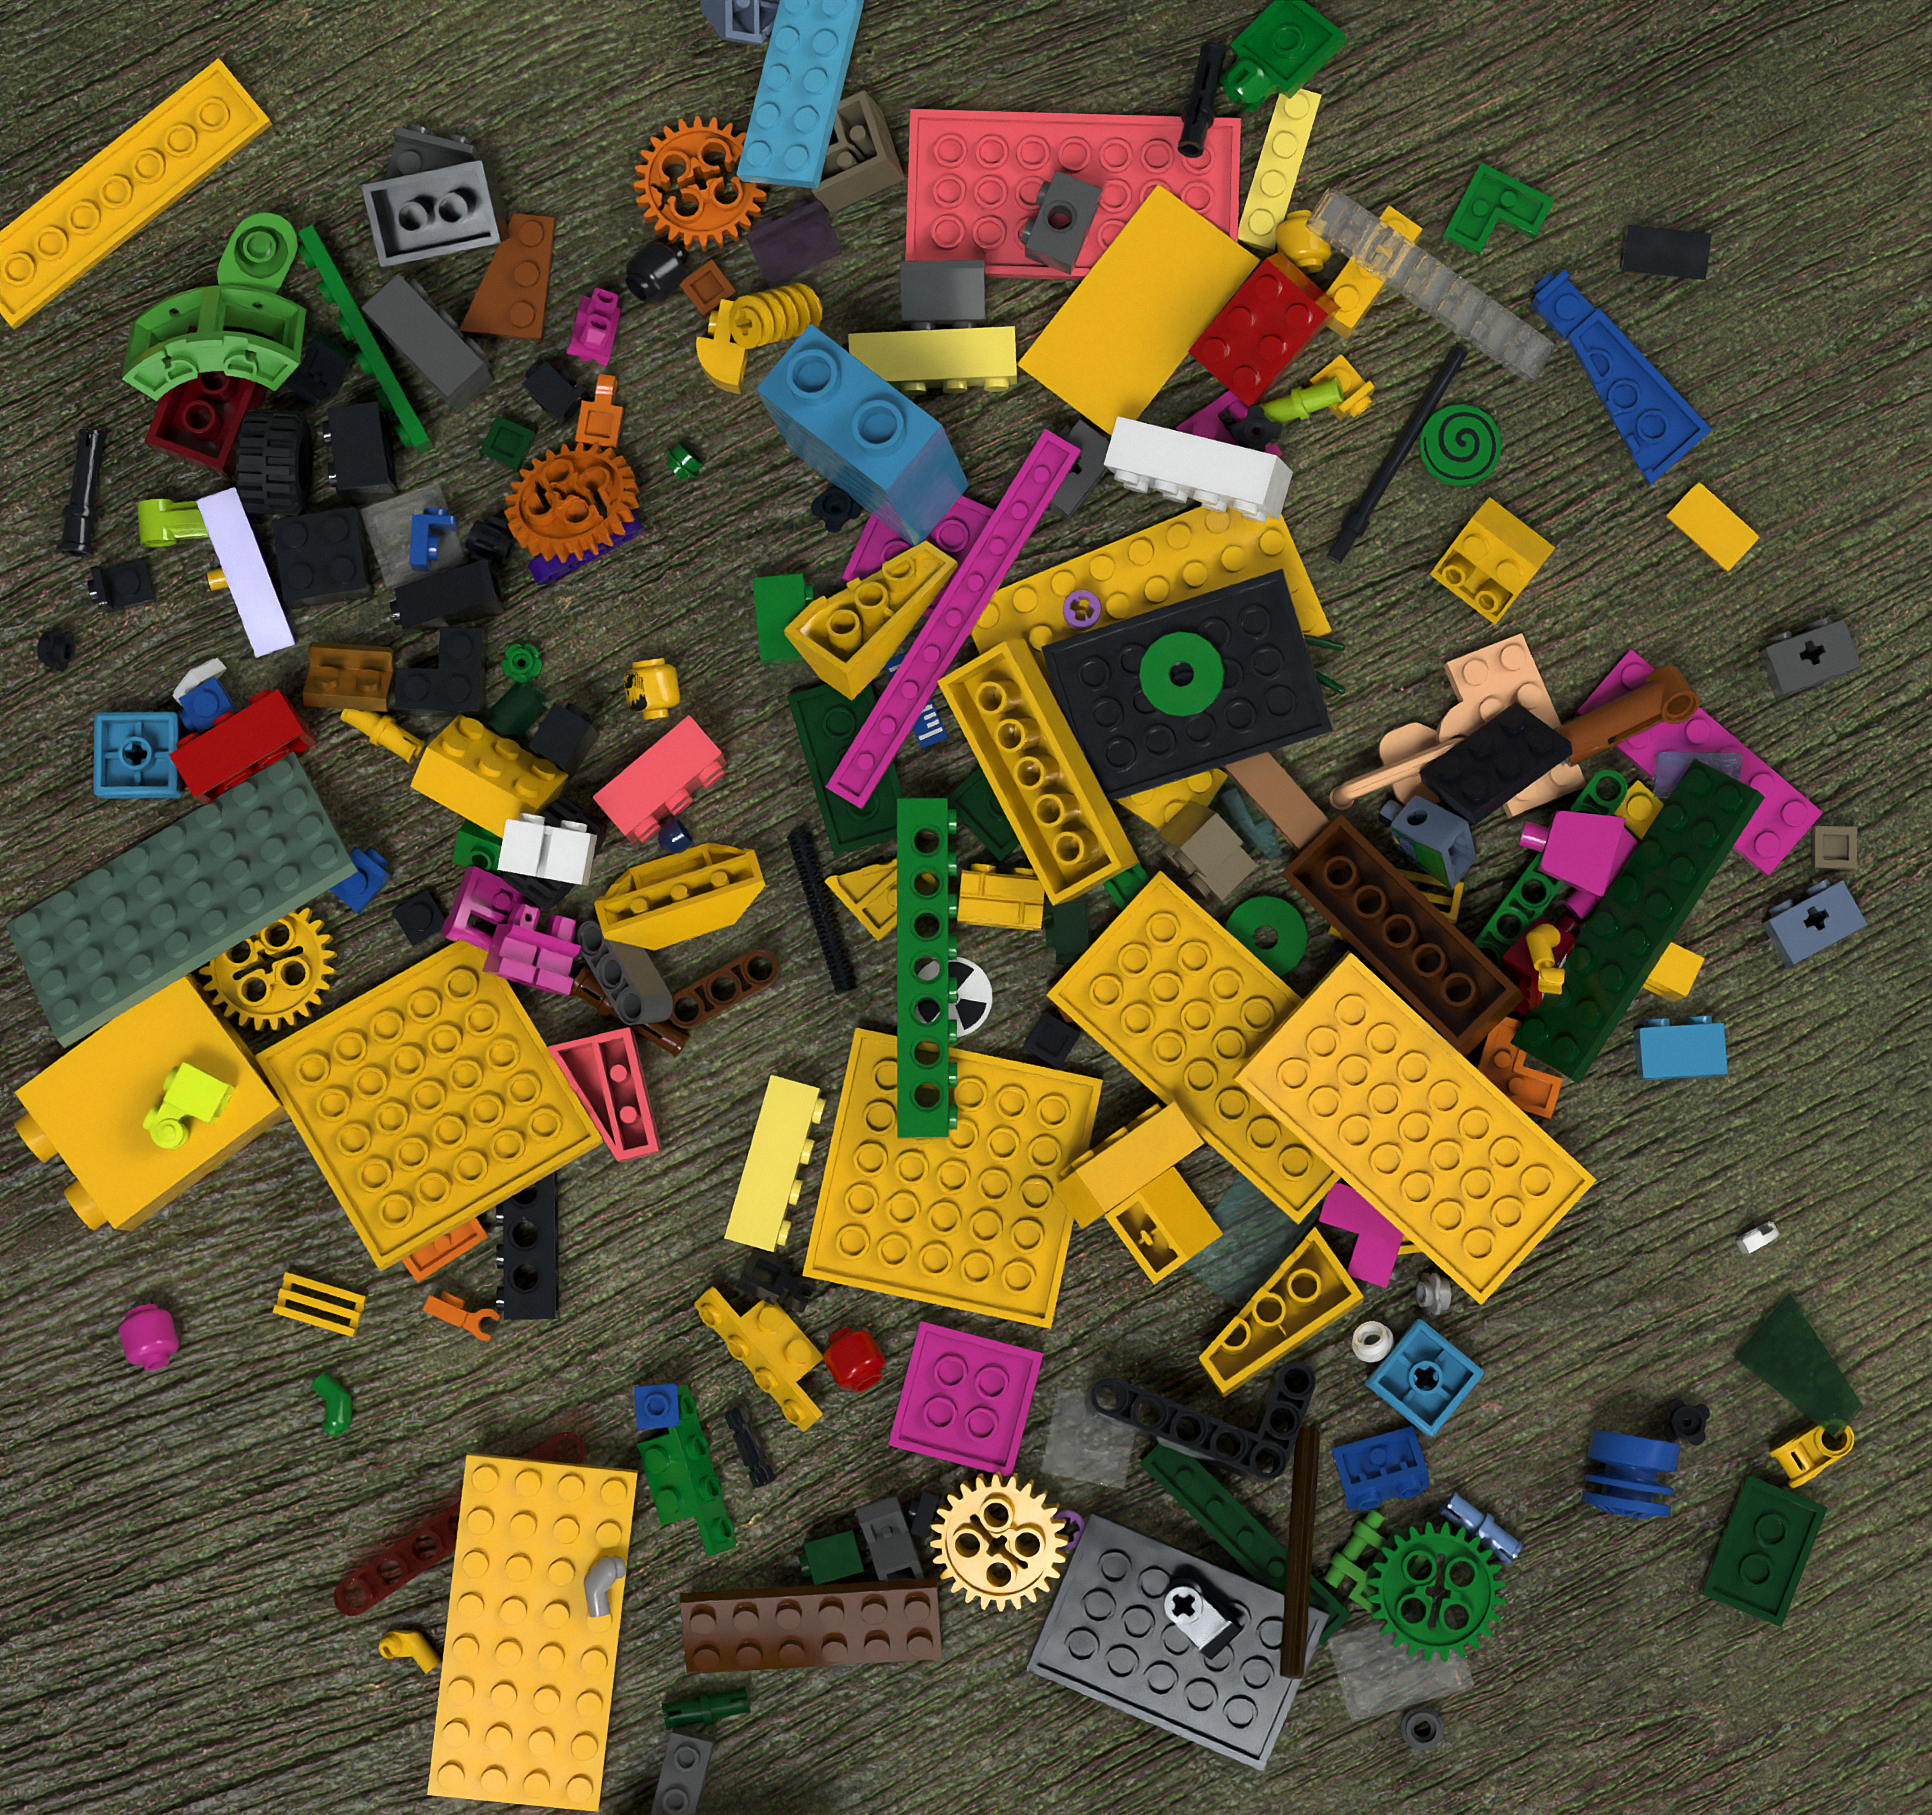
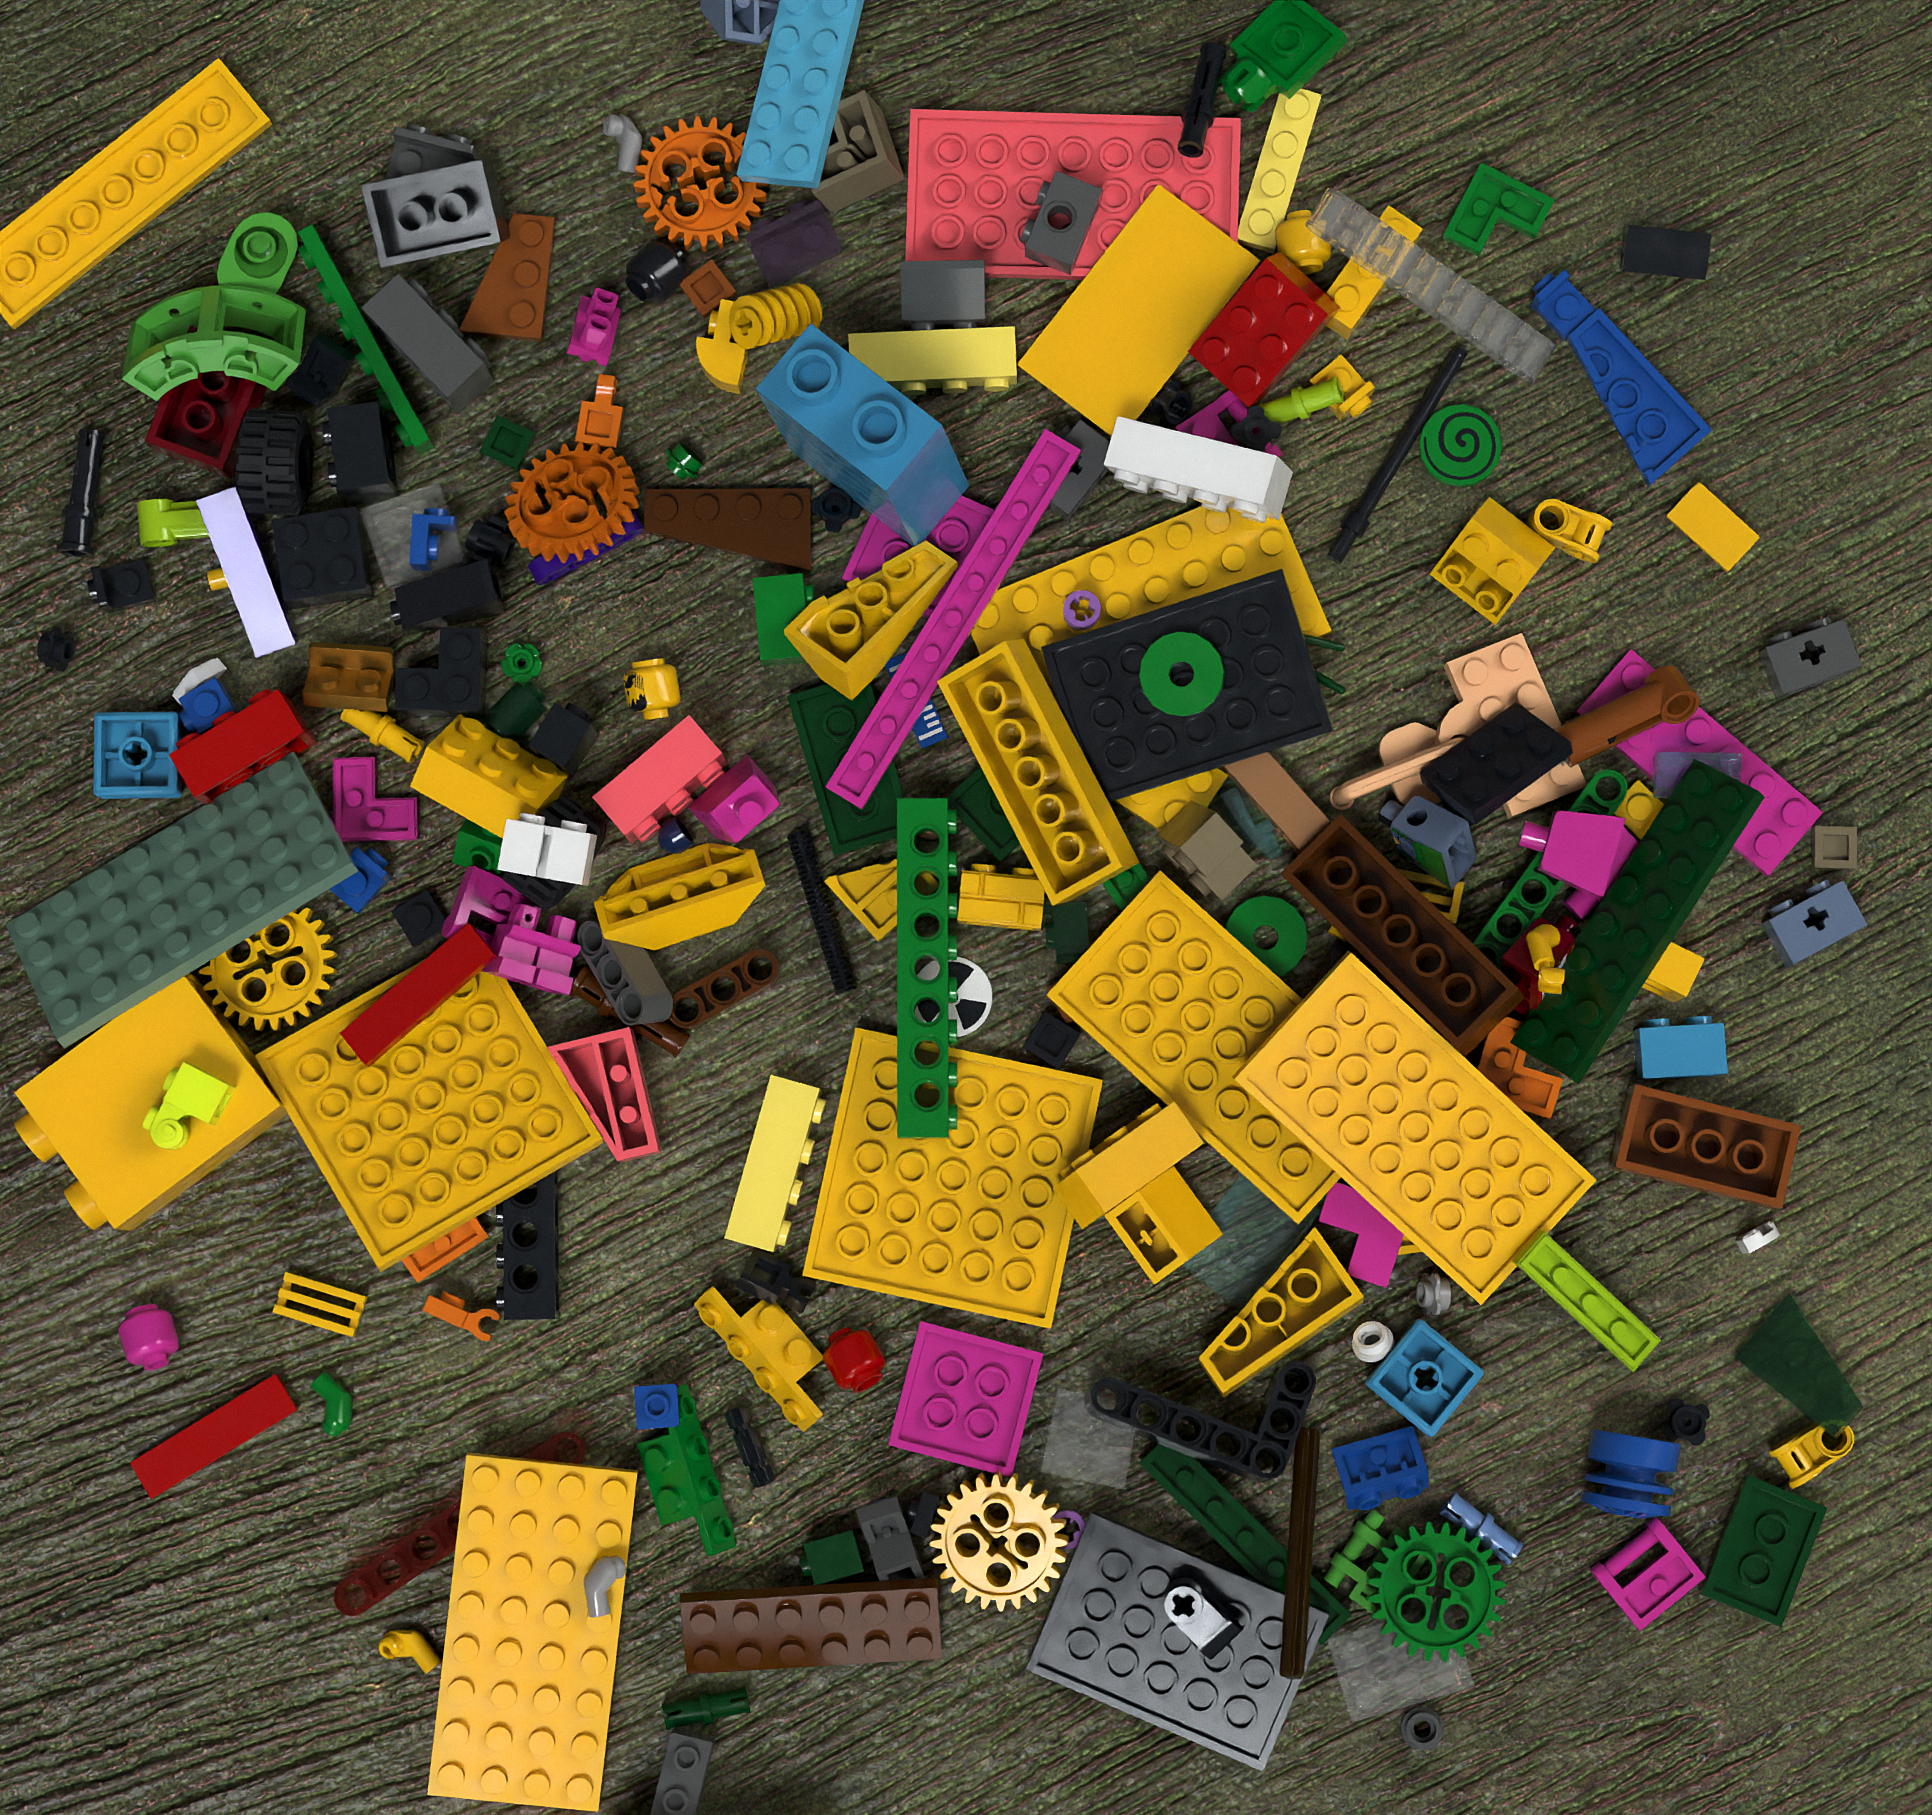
black brick [522,359,591,427] -> none
none -> red tile [130,1374,299,1499]
none -> dark pink tile [333,757,419,842]
none -> red tile [340,923,498,1067]
none -> light grey arm [603,114,642,173]
none -> reddish brown wing [644,488,811,573]
none -> dark pink torso [688,754,780,843]
none -> black plate [1149,380,1192,428]
none -> lime tile [1512,1229,1661,1372]
none -> yellow piece [1527,499,1613,563]
none -> dark pink plate [1589,1516,1706,1631]
none -> dark orange brick [1608,1084,1801,1210]

